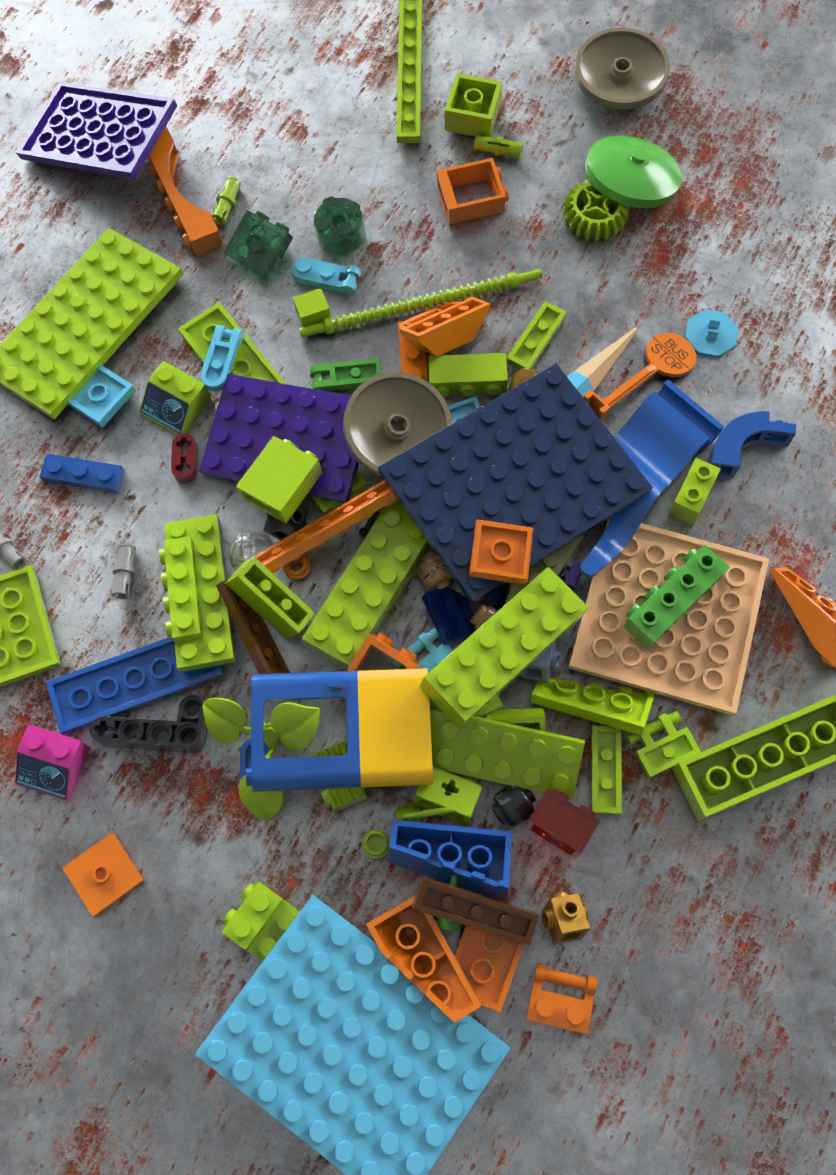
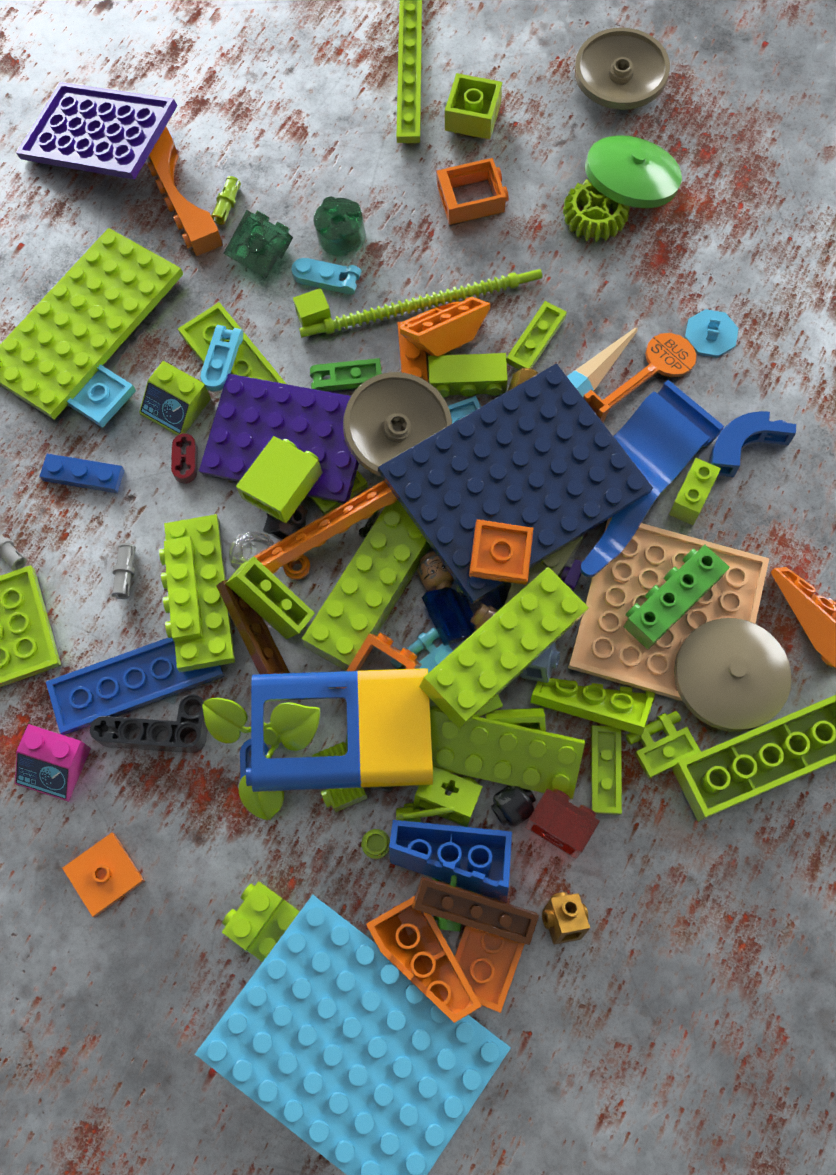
lime pin [474,134,524,159] -> none
orange plate [526,963,597,1034] -> none
none -> dark tan dish [674,618,791,732]

